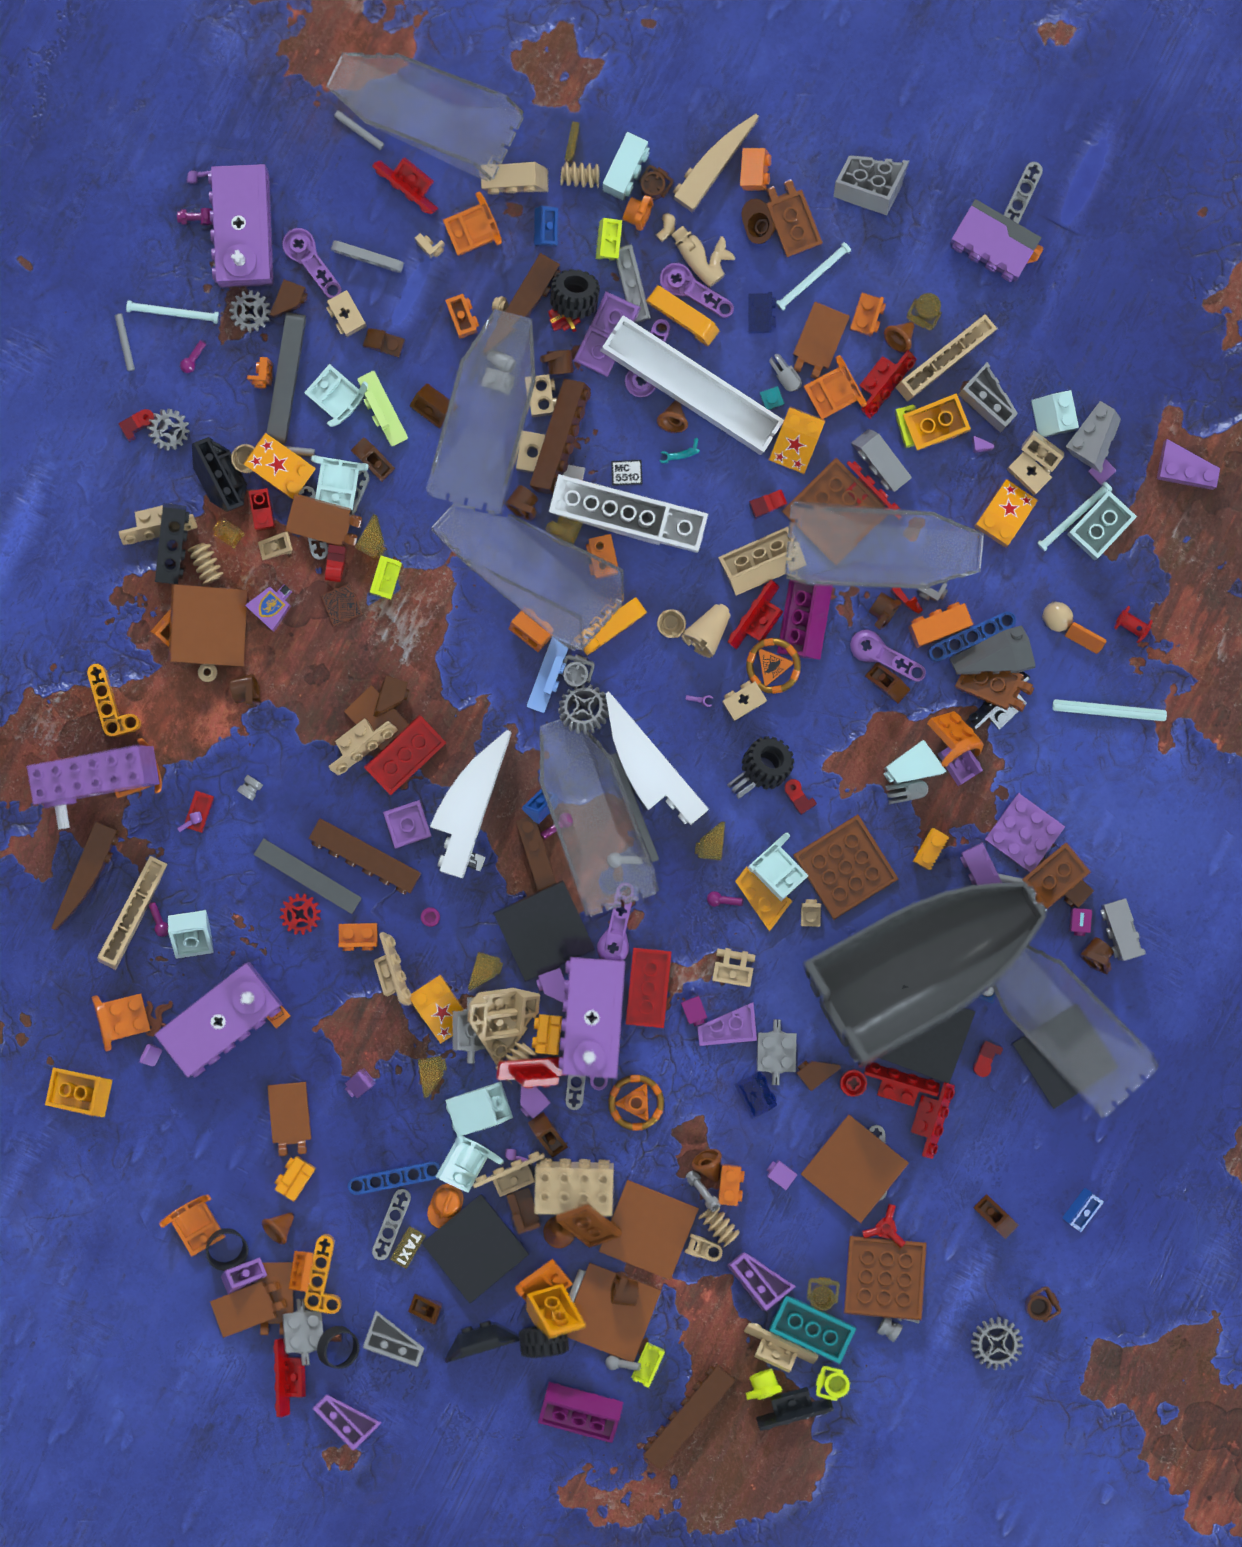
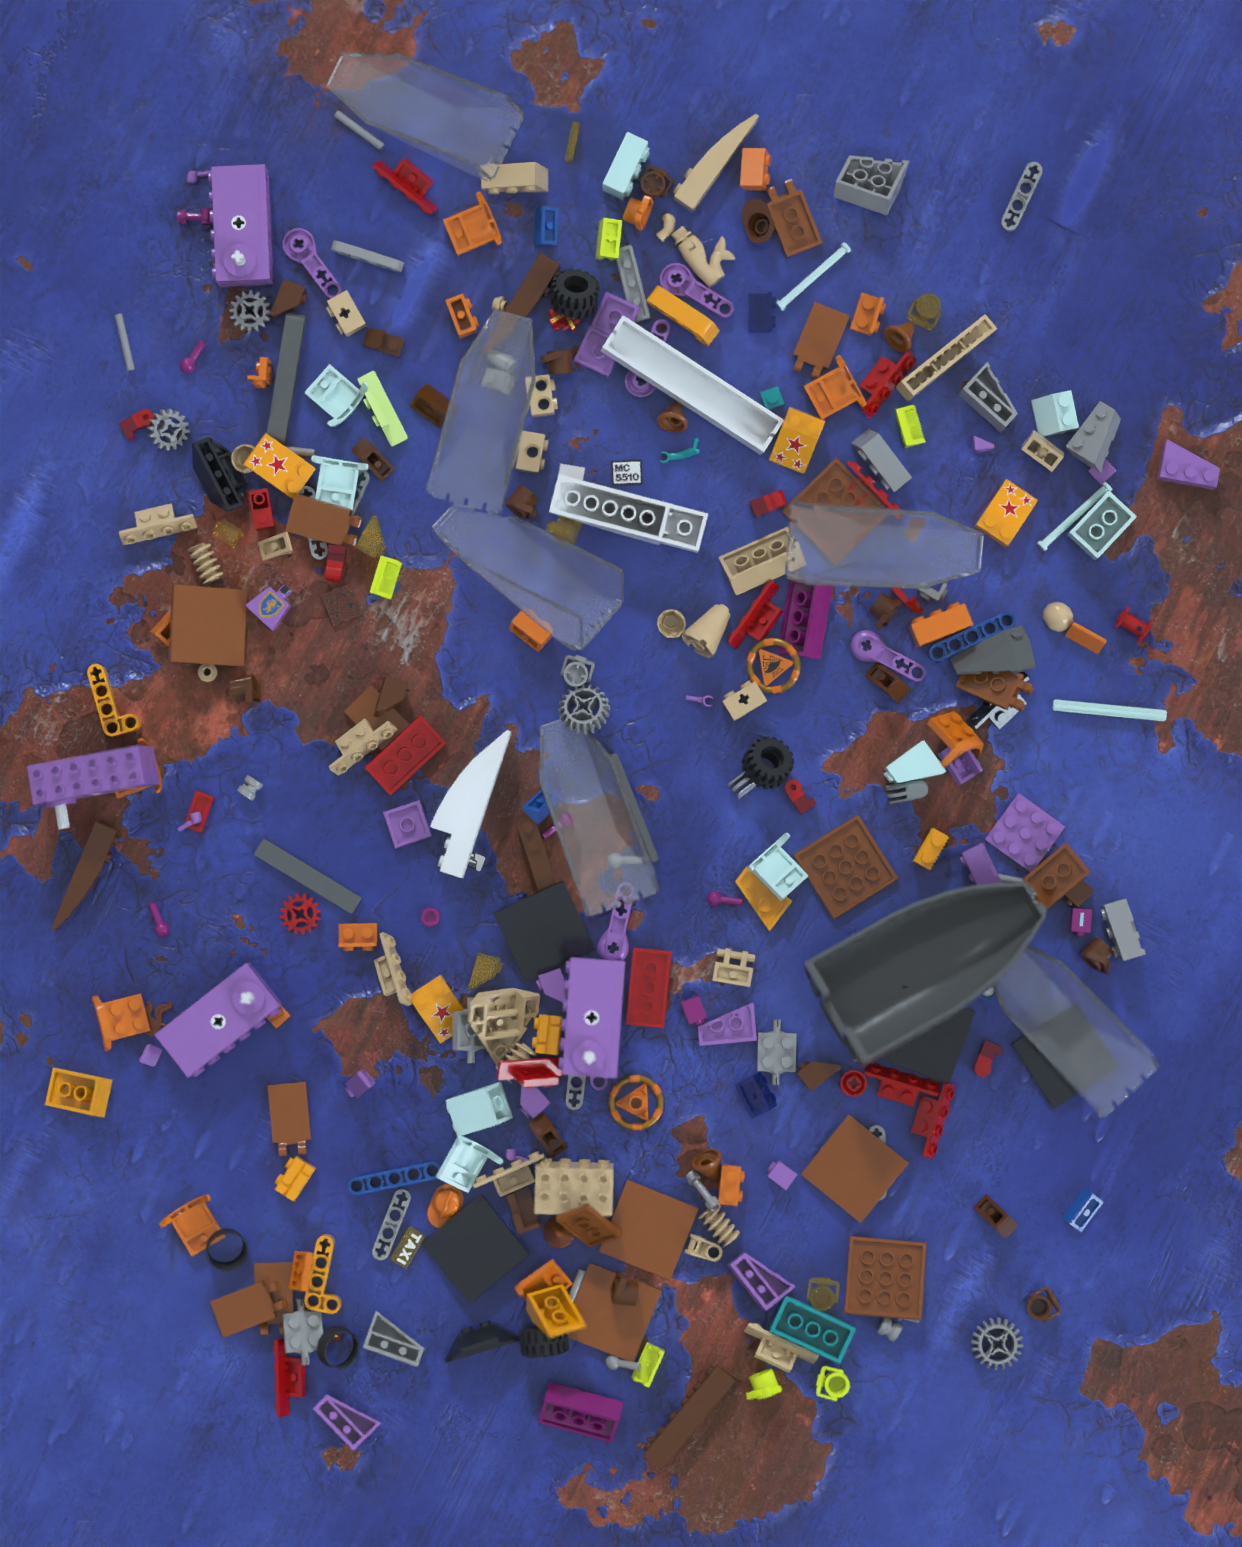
tan slope [98,856,167,970] -> none
light aqua bar [126,300,219,324] -> none
black brick [155,503,190,584] -> none
light aqua slope [168,910,214,959] -> none
medium lavender slope [221,1258,267,1294] -> none
dark orange hat [262,1213,294,1245] -> none
reddish brown brick [309,818,422,895] -> none
reddish brown slope [408,1294,443,1324] -> none
tan bracket [415,233,445,259] -> none
clear yellow slope [418,1055,447,1098] -> none
light blue bracket [527,635,570,713] -> none
reddish brown brick [530,379,591,495] -> none
tan piece [560,161,600,188] -> none
light orange beam [575,597,648,656] -> none
orange brick [586,534,619,578] -> none
white slope [606,692,709,825] -> none
clear yellow slope [695,822,725,860] -> none
black bracket [756,1386,834,1431] -> none
light grey arm [769,354,802,391] -> none
tan bracket [801,899,821,927] -> none
red piece [862,1204,906,1248] -> none
light orange slope [903,393,971,450] -> none
medium lavender piece [950,199,1044,282] -> none
tan brick [1007,452,1052,495] -> none

